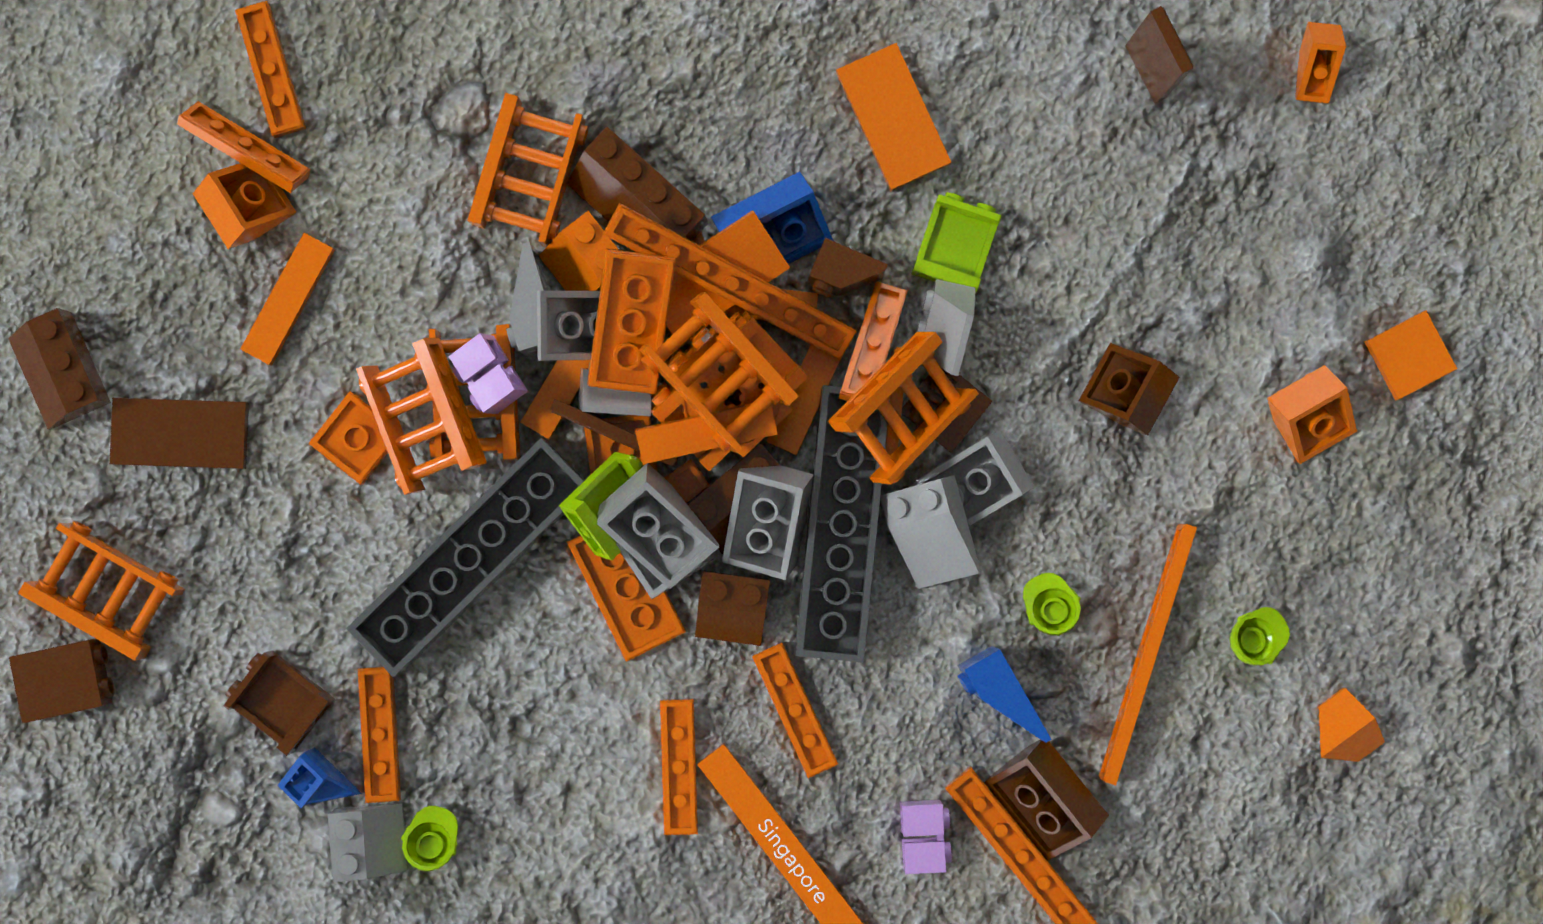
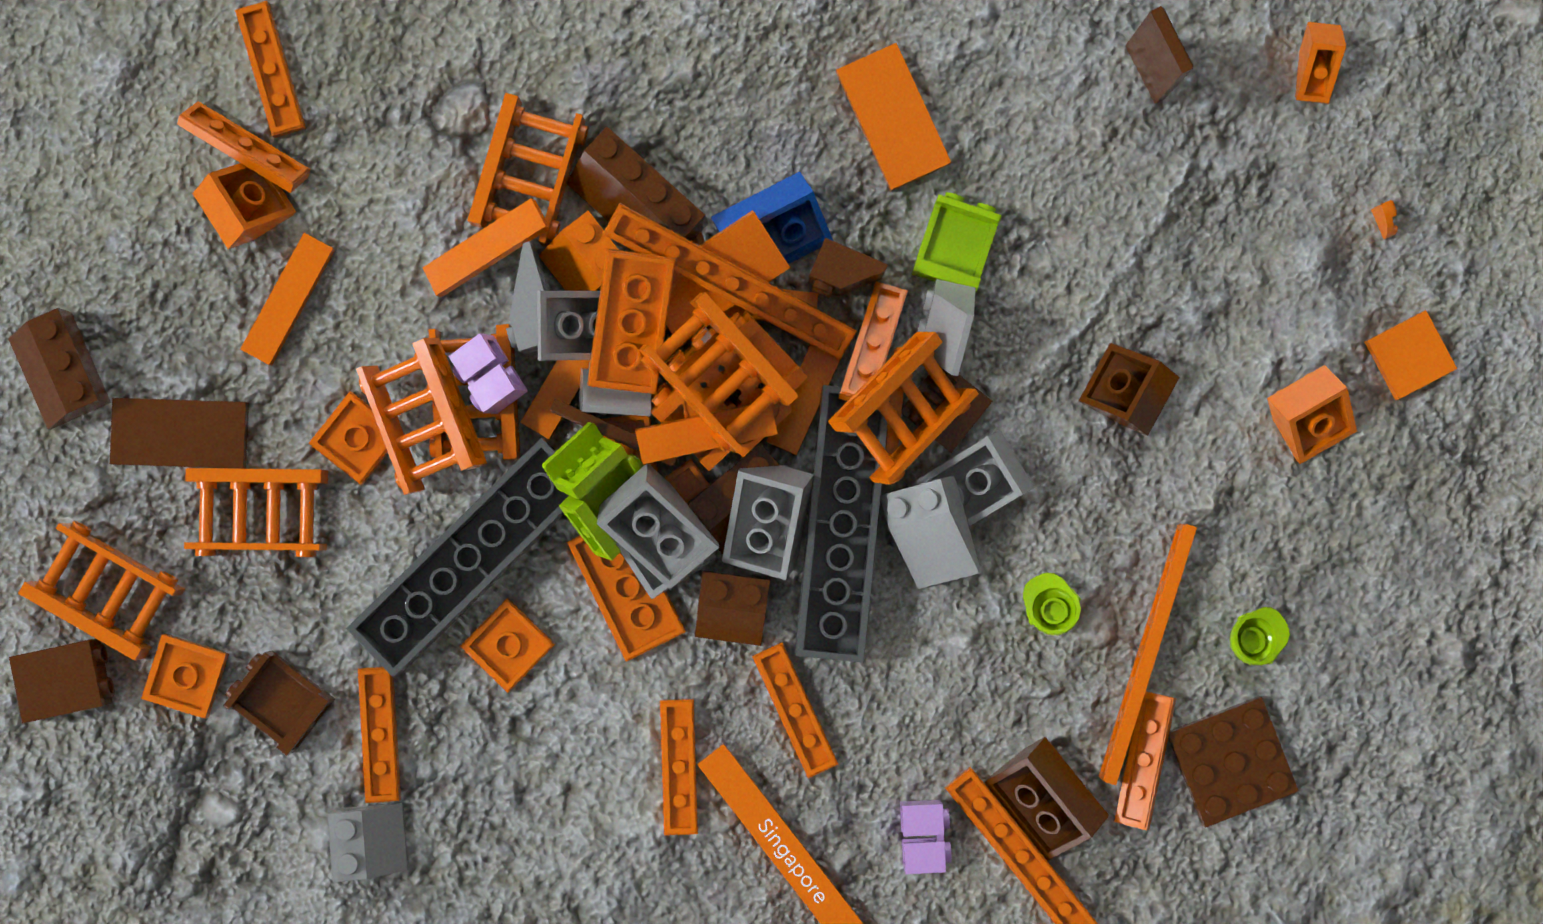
blue slope [277,747,362,808] -> none
lime hat [401,806,458,872] -> none
blue slope [957,646,1052,743] -> none
orange slope [1317,687,1385,762] -> none
none -> orange plate [141,634,229,719]
none -> orange fence [184,468,328,557]
none -> orange tile [422,198,550,298]
none -> orange tile [460,598,556,693]
none -> lime bracket [542,422,628,500]
none -> orange tile [1114,691,1177,831]
none -> reddish brown plate [1168,696,1299,828]
none -> orange tile [1371,200,1398,240]

